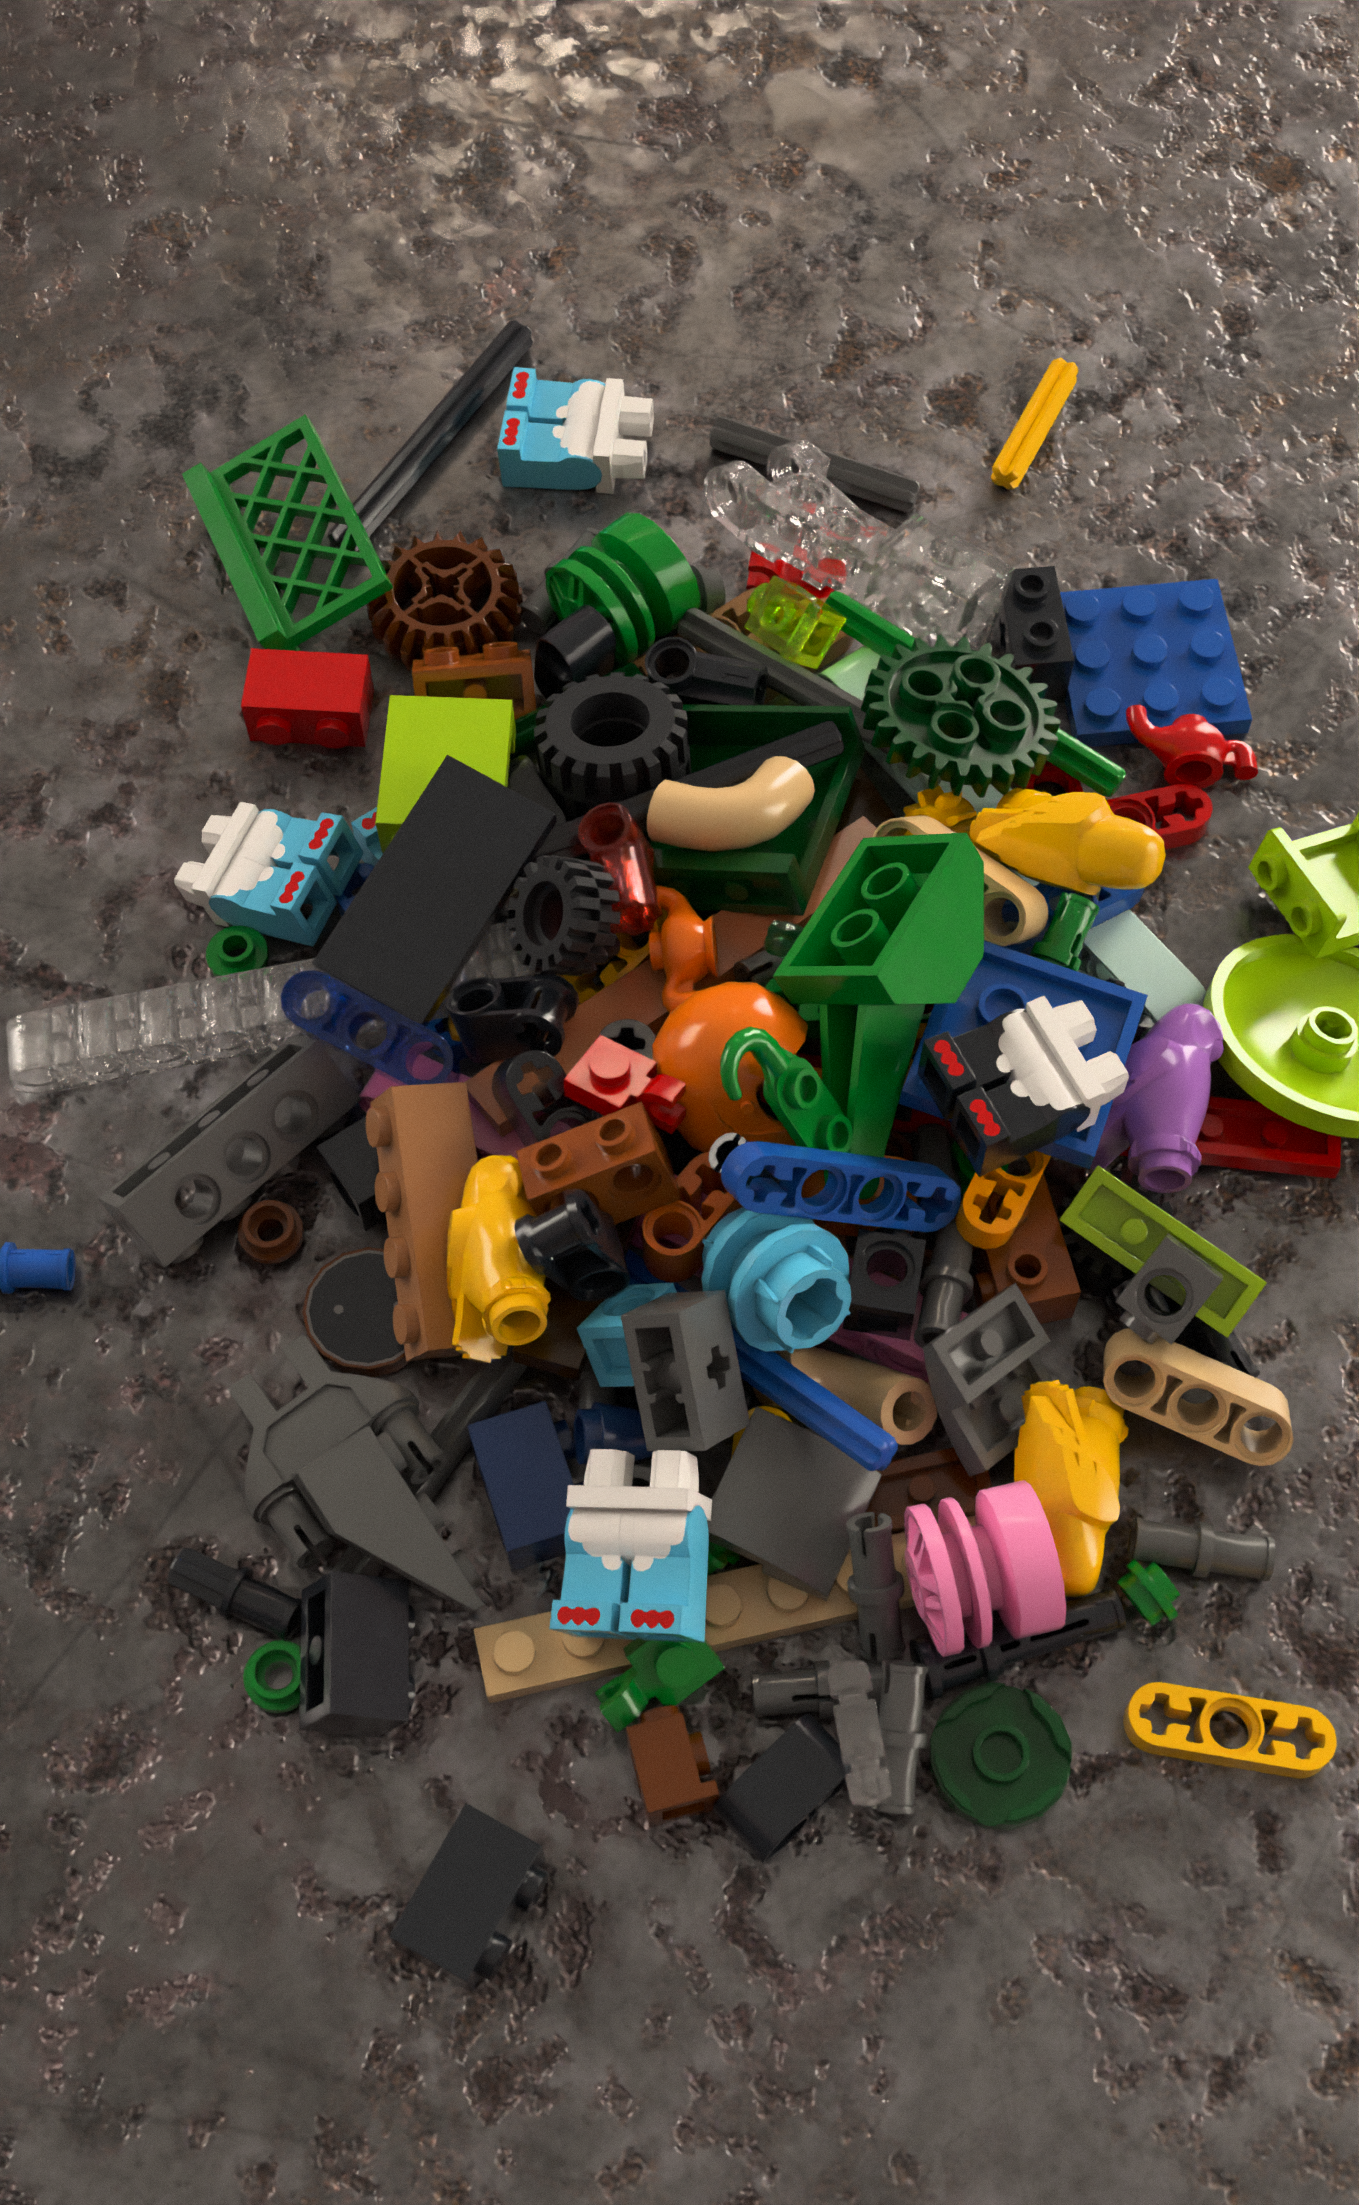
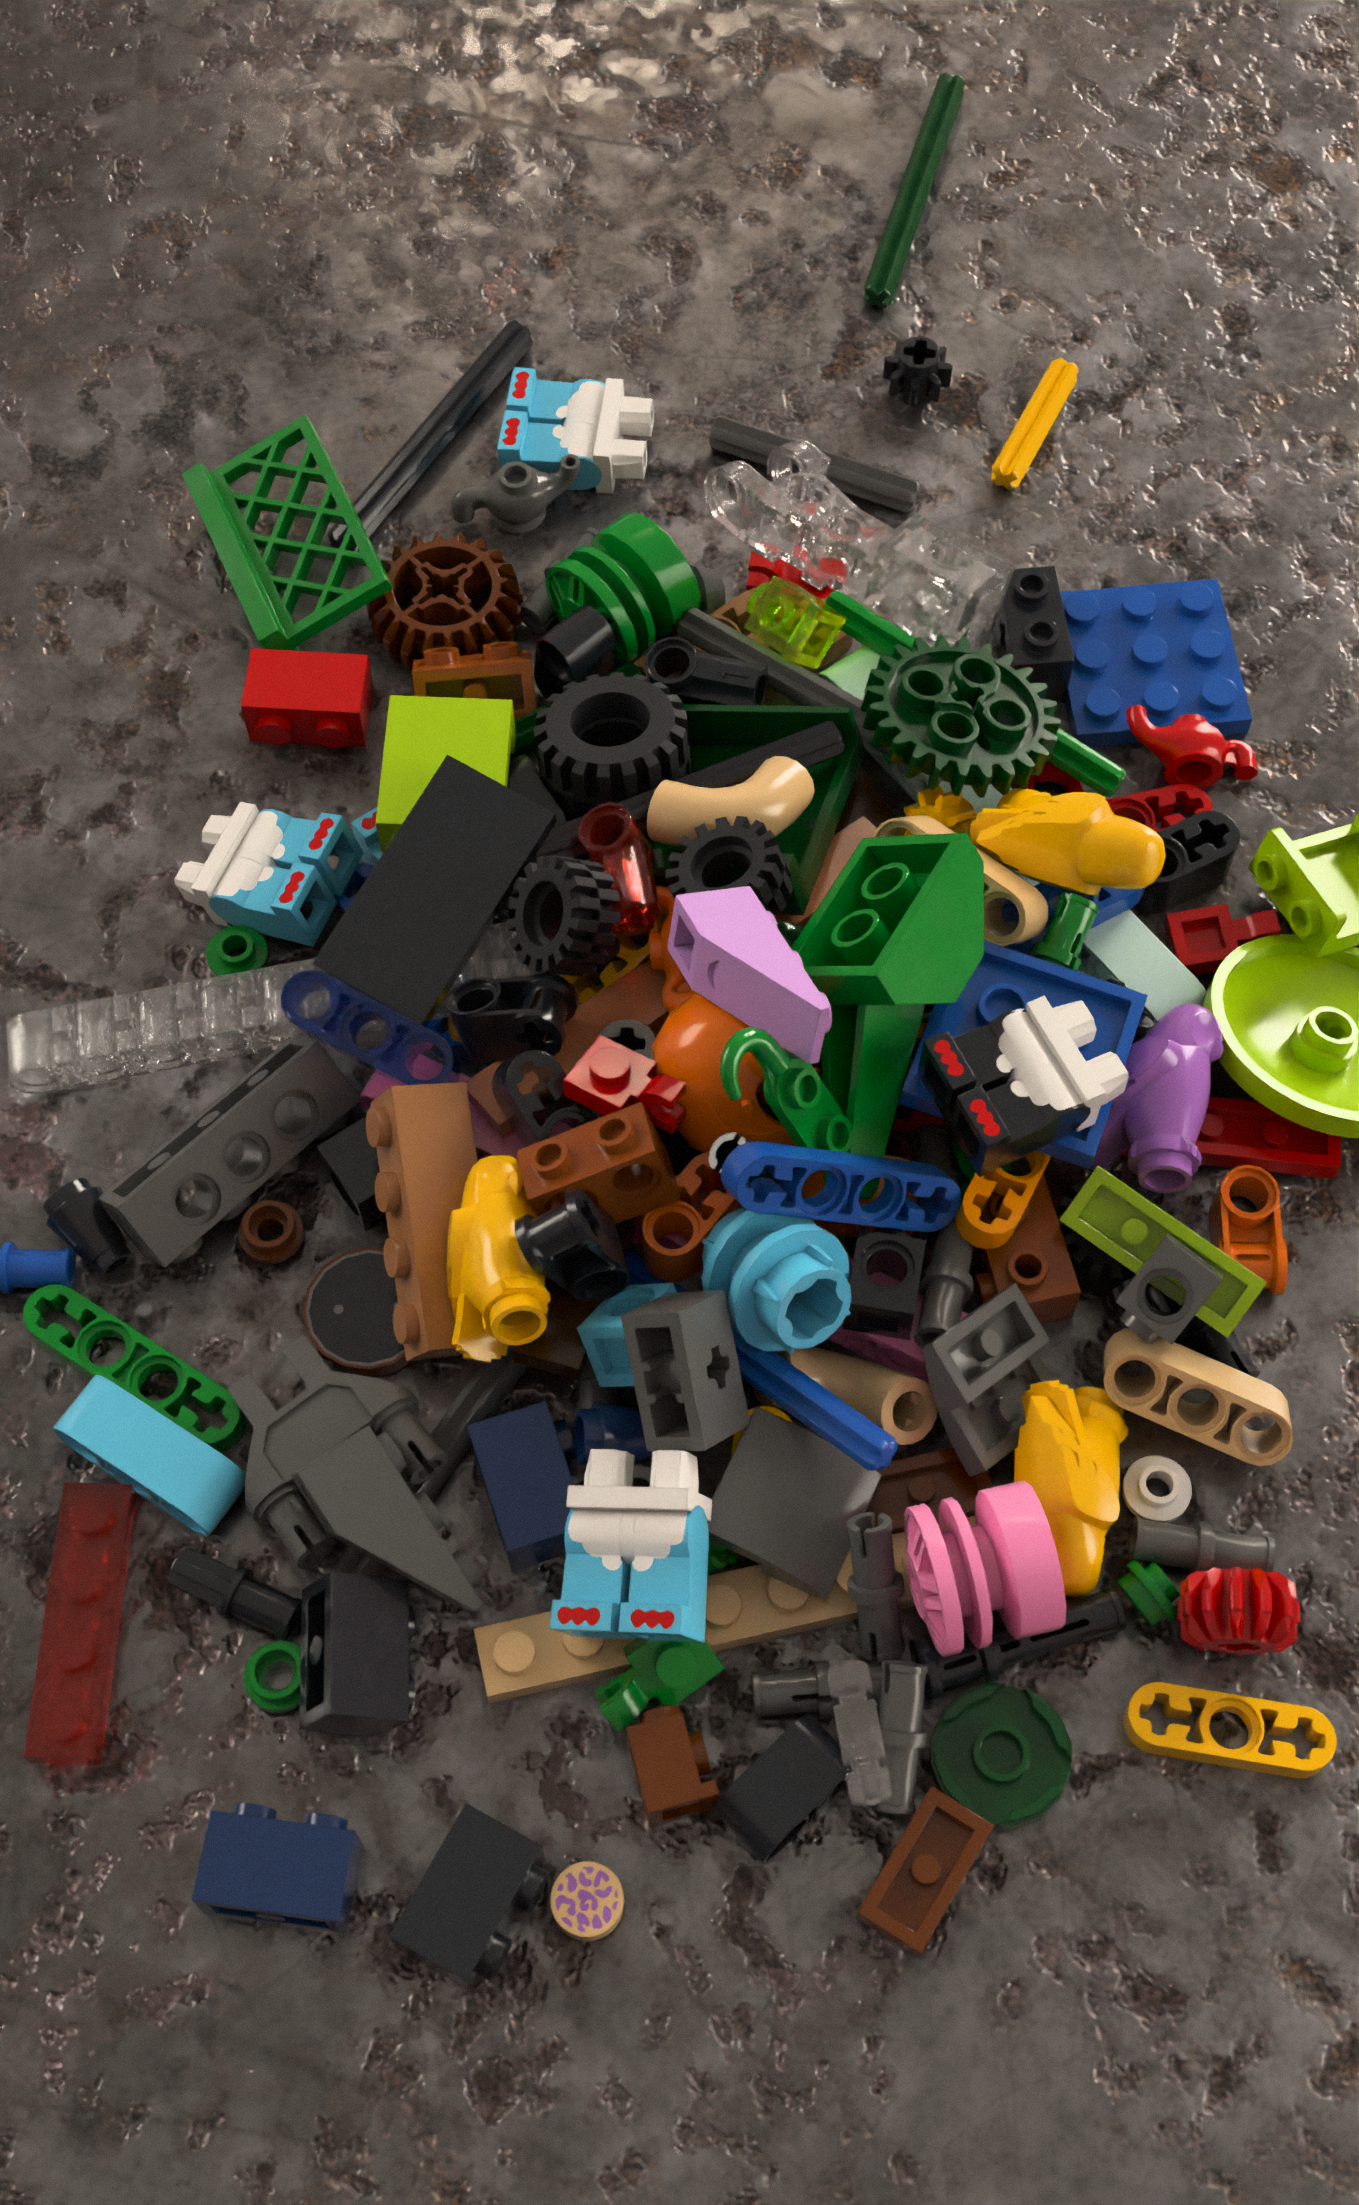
none -> green beam [23,1284,245,1453]
none -> clear red plate [24,1482,137,1766]
none -> black cone [43,1178,133,1278]
none -> medium azure beam [52,1375,246,1537]
none -> dark blue brick [192,1803,364,1934]
none -> dark grey piece [451,454,580,534]
none -> tan tile [550,1861,624,1941]
none -> black tyre [666,816,793,913]
none -> lavender slope [667,886,832,1064]
none -> reddish brown plate [856,1786,994,1958]
none -> dark green axle [863,72,965,309]
none -> black gear [883,337,953,407]
none -> white plate [1122,1455,1192,1523]
none -> black beam [1134,811,1240,914]
none -> red plate [1164,904,1281,976]
none -> red gear [1177,1566,1300,1656]
none -> orange piece [1209,1165,1288,1296]

